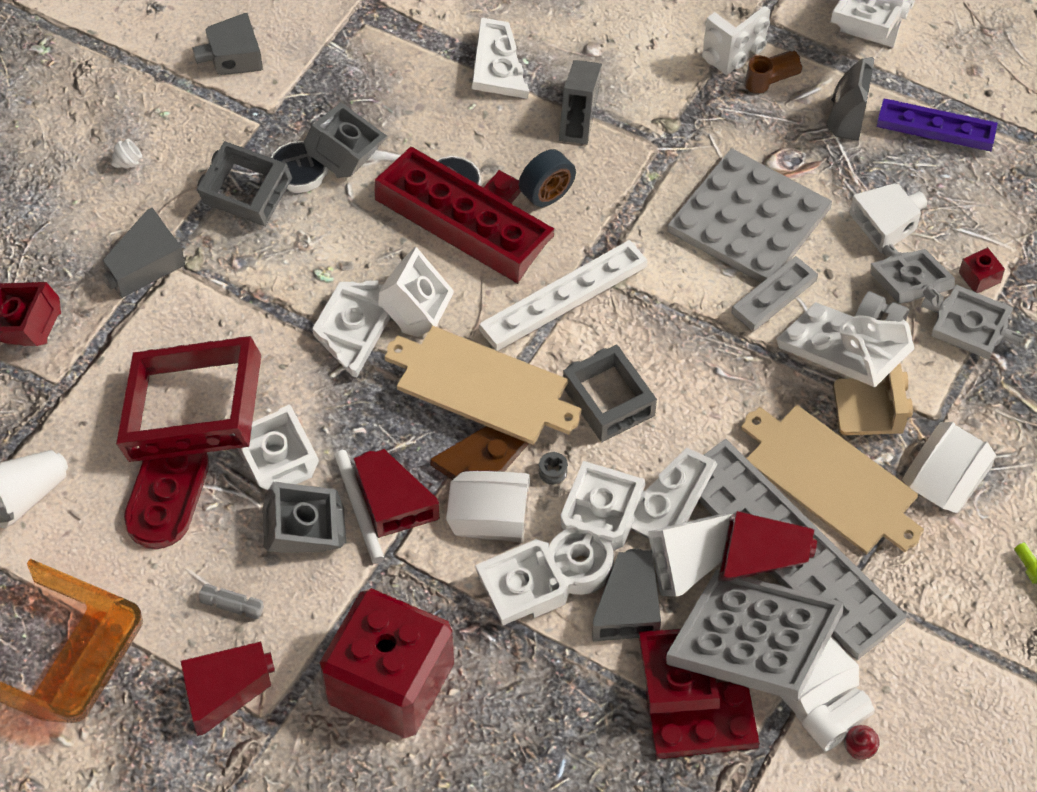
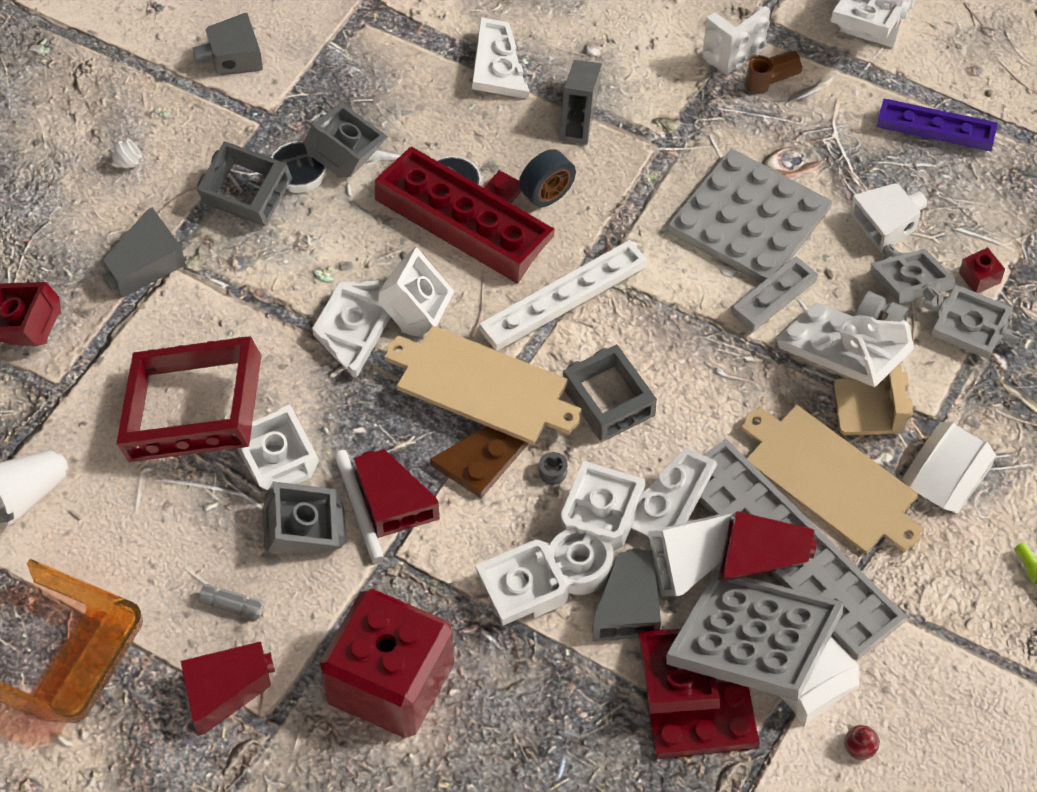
dark red tile [124,452,209,549] -> none
white slope [446,471,530,543] -> none
white piece [802,688,875,752] -> none
dark grey slope [826,57,875,141] -> none

